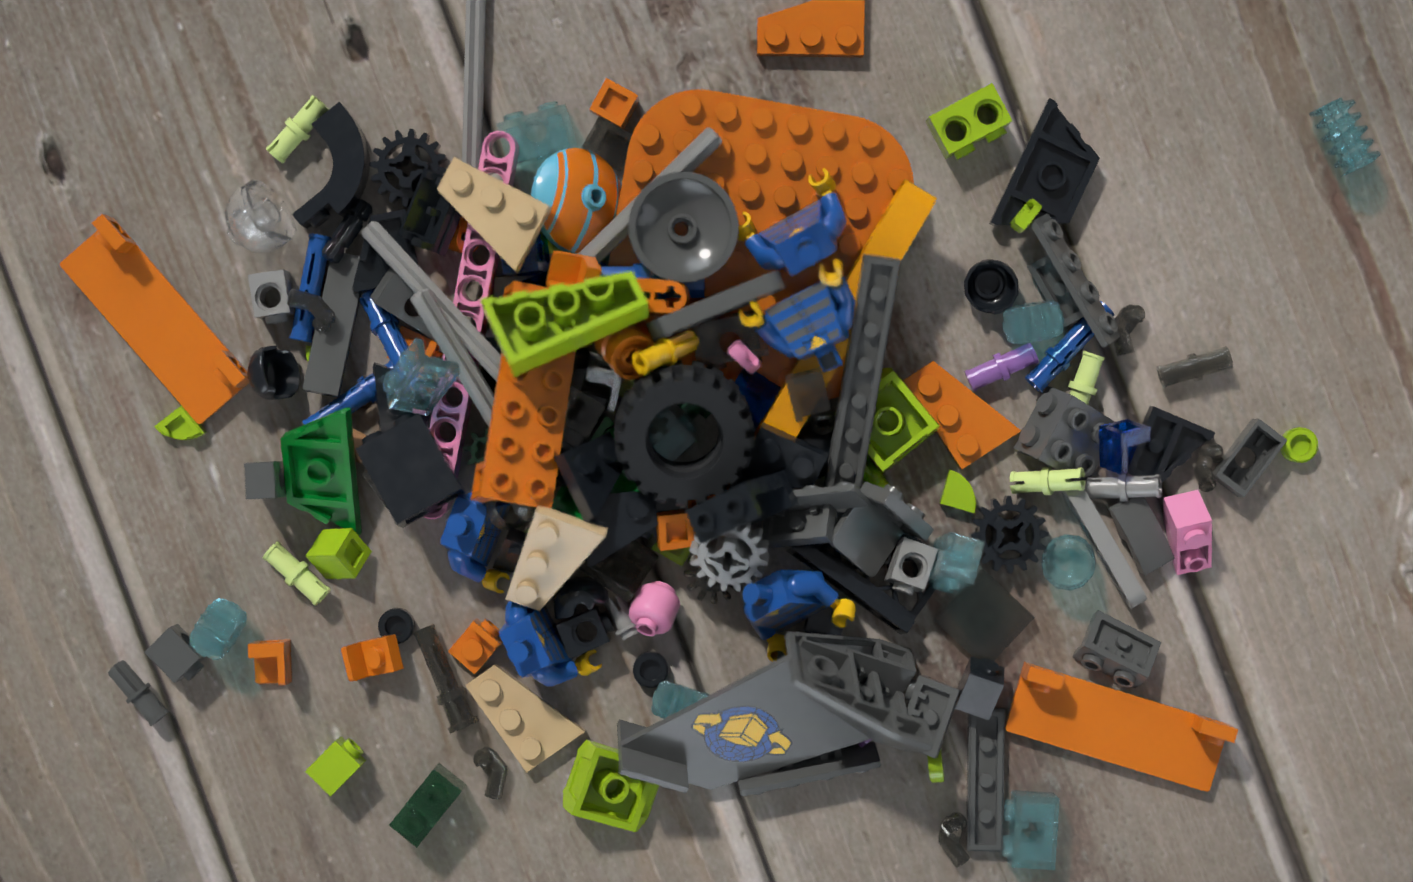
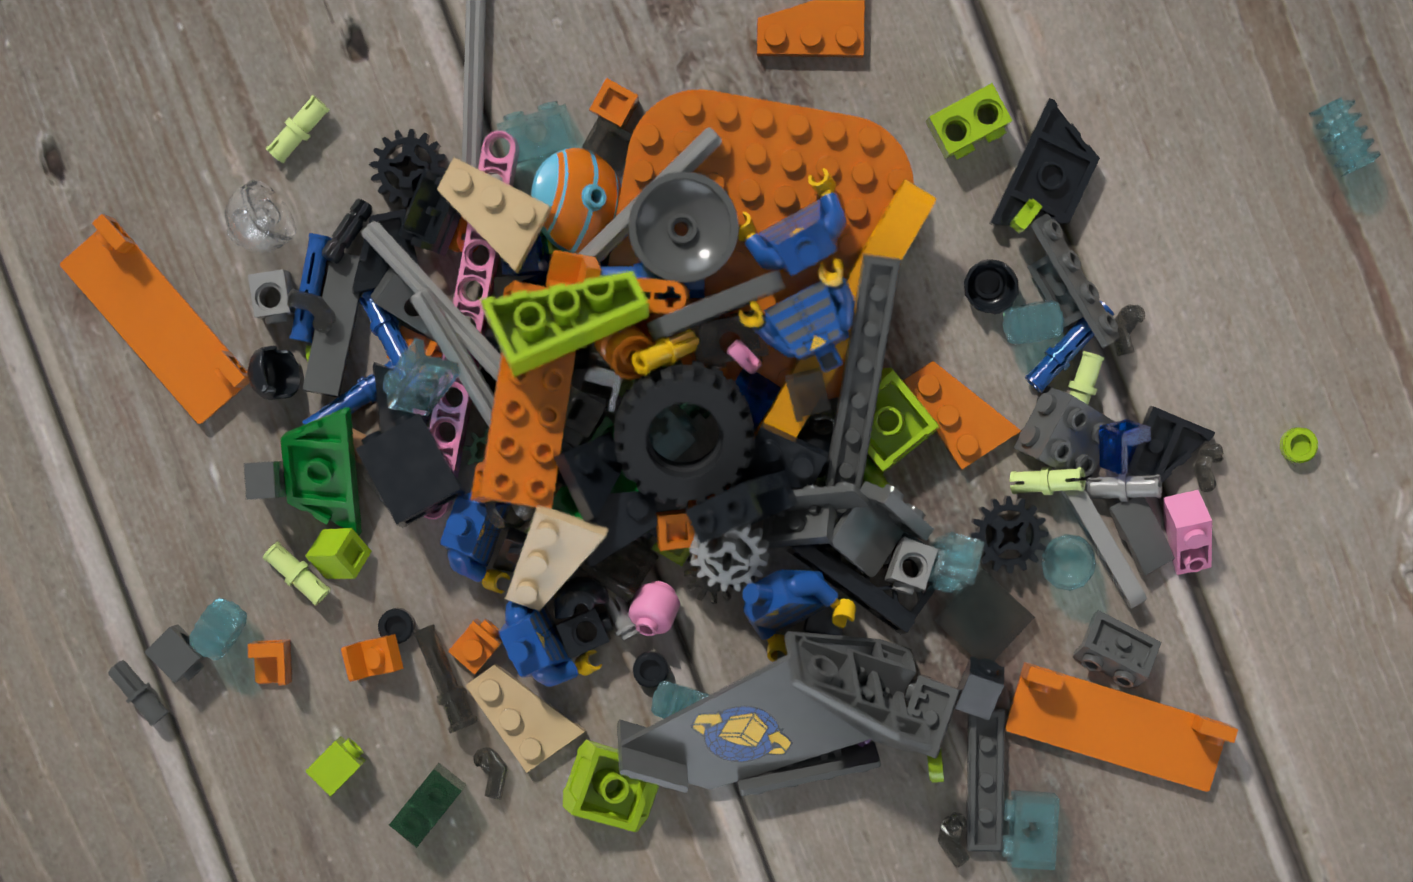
lime tile [154,405,207,440] -> none
black arch [292,102,370,229] -> none
lime tile [939,469,976,514] -> none
medium lavender pin [964,342,1039,392] -> none
clear smoke pin [1157,346,1233,388] -> none
dark grey piece [1209,419,1287,497] -> none

